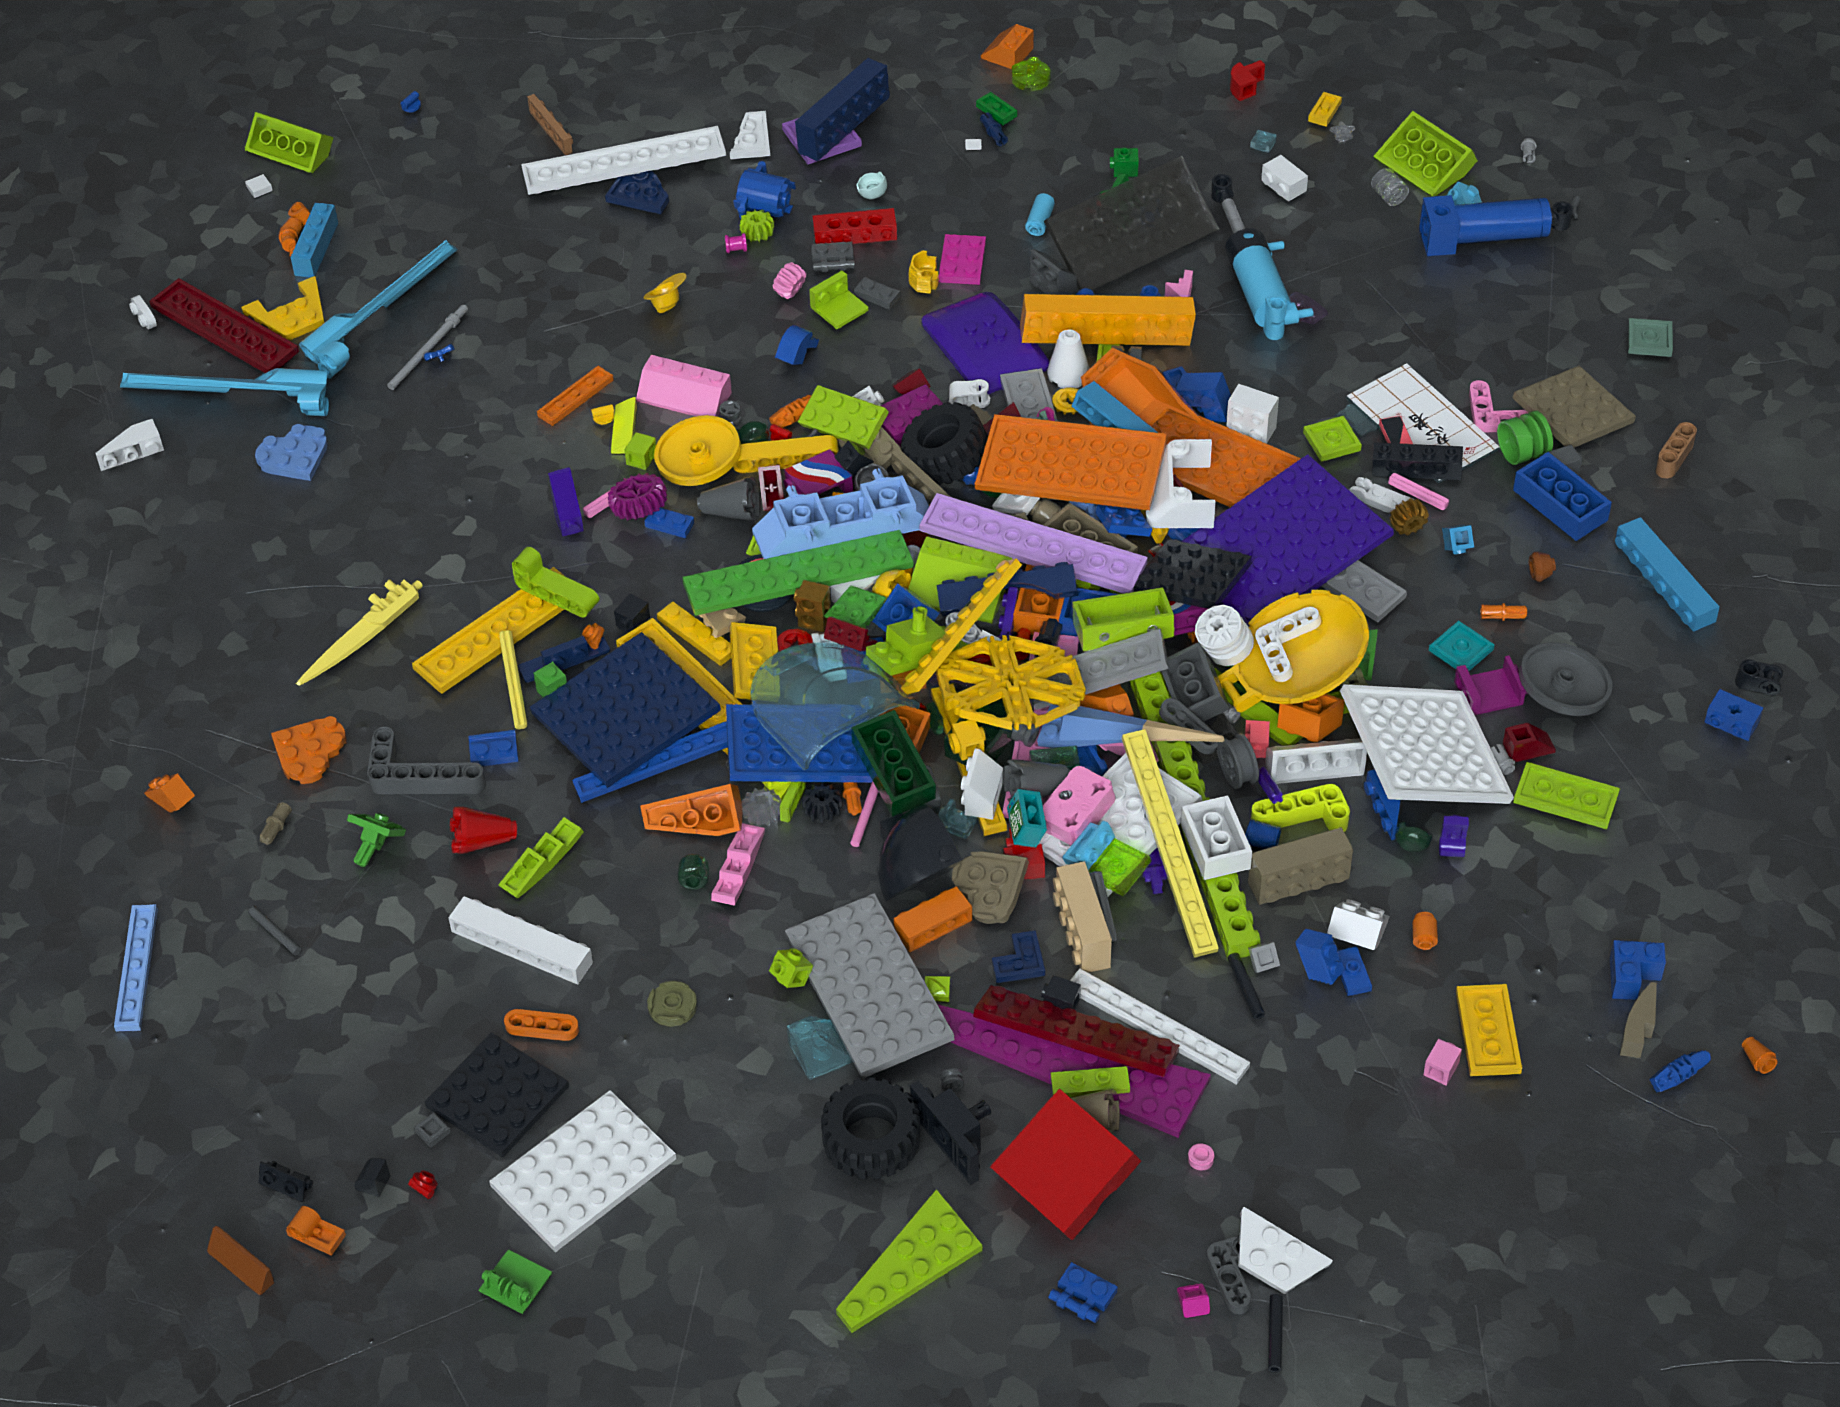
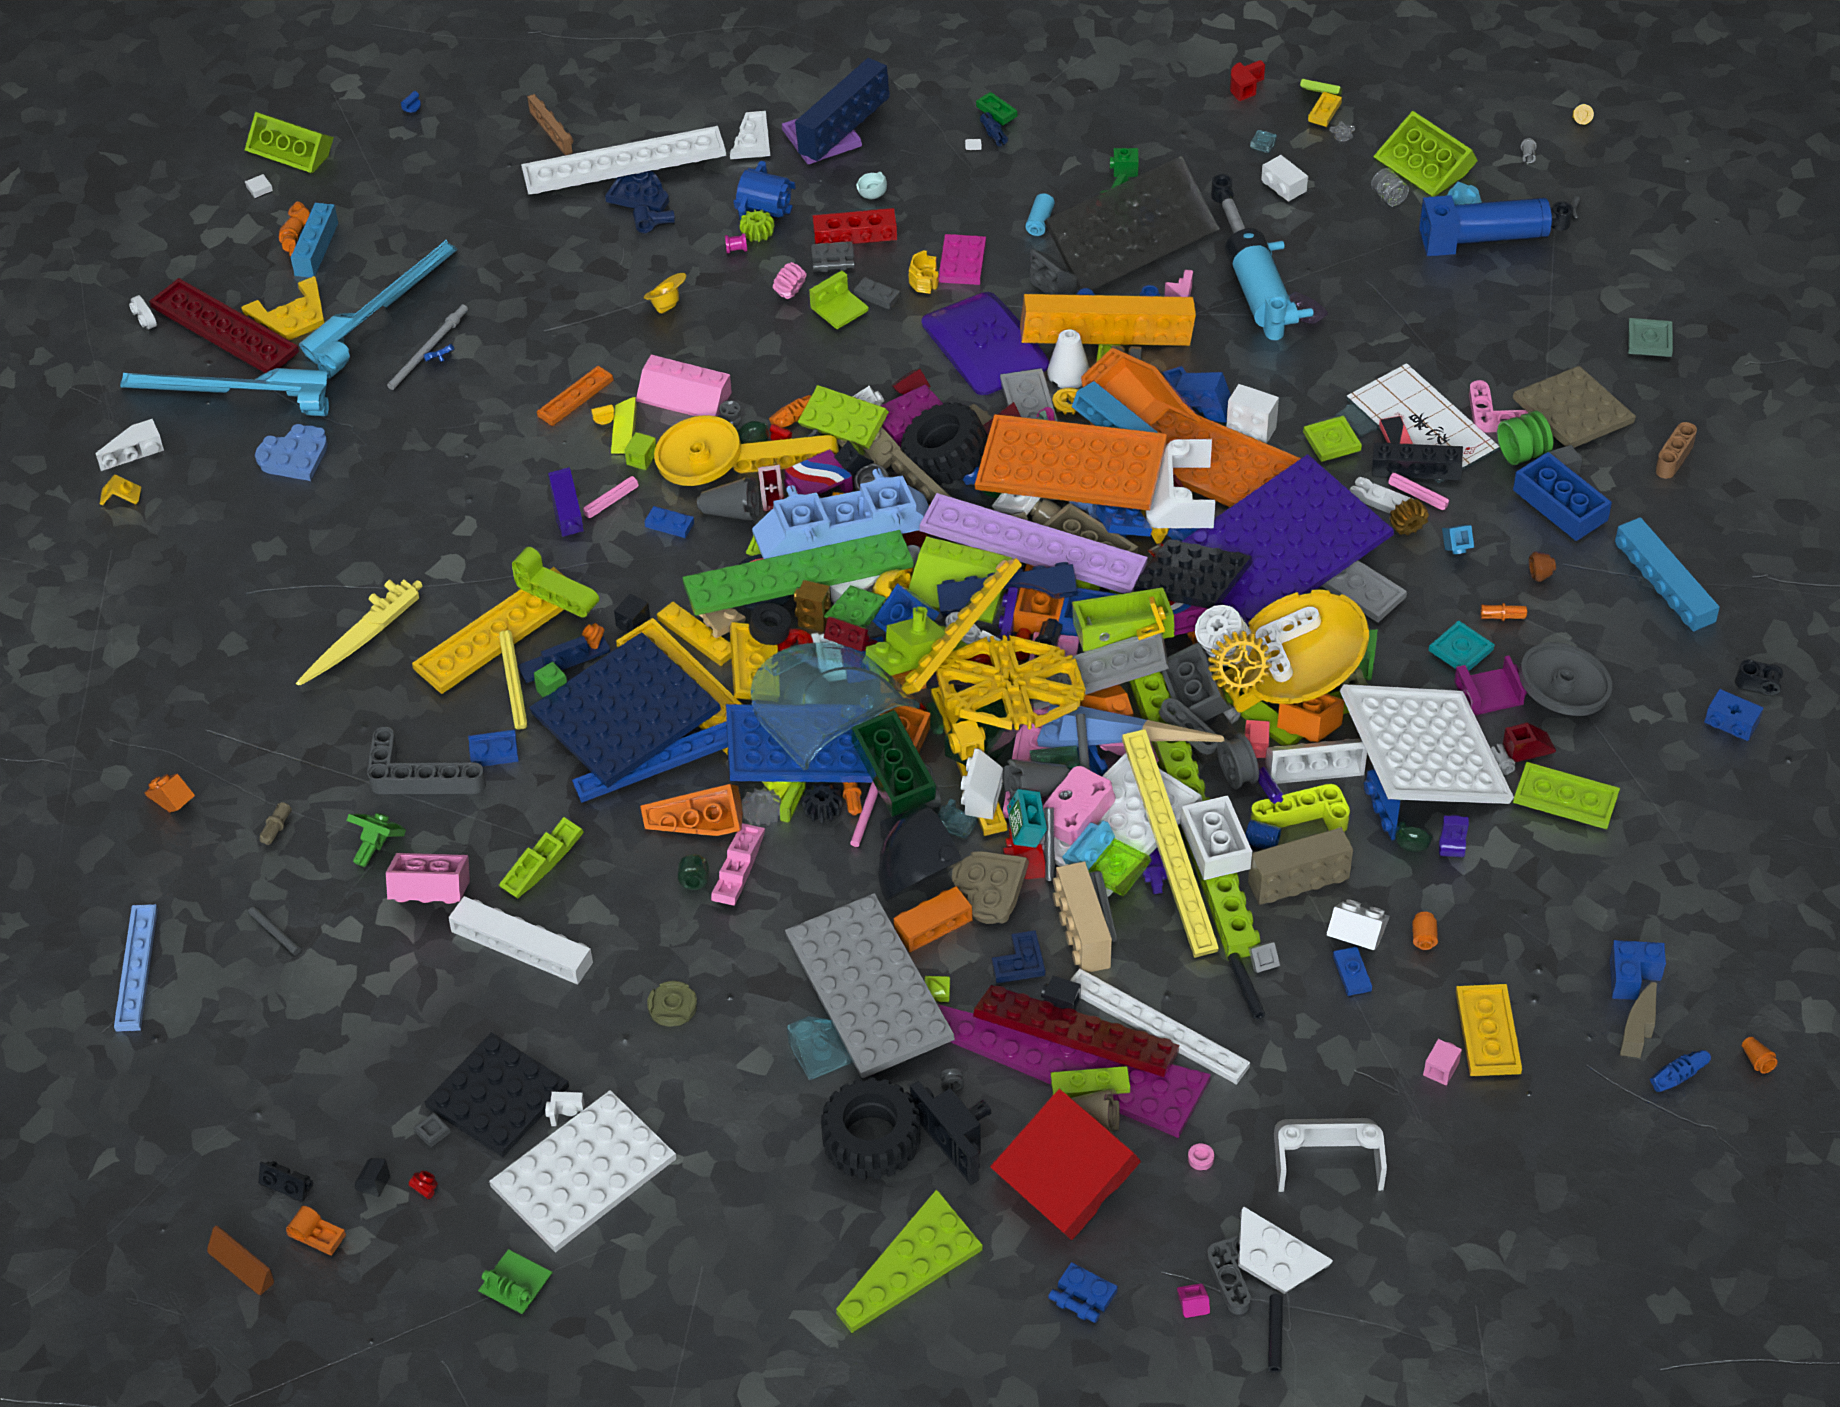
orange plate [271,716,347,784] -> none
red cone [450,806,517,854] -> none
orange plate [504,1009,579,1041] -> none
magenta gear [608,473,667,521] -> none
lime brick [769,948,813,988] -> none
blue brick [775,325,819,365] -> none
white piece [949,379,991,408] -> none
orange slope [981,24,1034,70] -> none
dark grey wheel [1011,724,1039,747] -> none
clear neon green plate [1012,57,1051,91] -> none
blue brick [1295,929,1344,985] -> none
none -> yellow bracket [99,474,141,505]
none -> bright pink brick [386,853,470,904]
none -> white bracket [545,1092,585,1126]
none -> dark blue pin [633,206,675,233]
none -> black tyre [749,603,792,645]
none -> dark grey bar [1044,807,1055,881]
none -> dark grey bar [1076,714,1090,770]
none -> yellow bracket [1136,596,1166,640]
none -> yellow gear [1208,630,1272,694]
none -> white windscreen [1274,1118,1387,1192]
none -> lime tile [1300,79,1342,96]
none -> yellow plate [1572,104,1594,125]

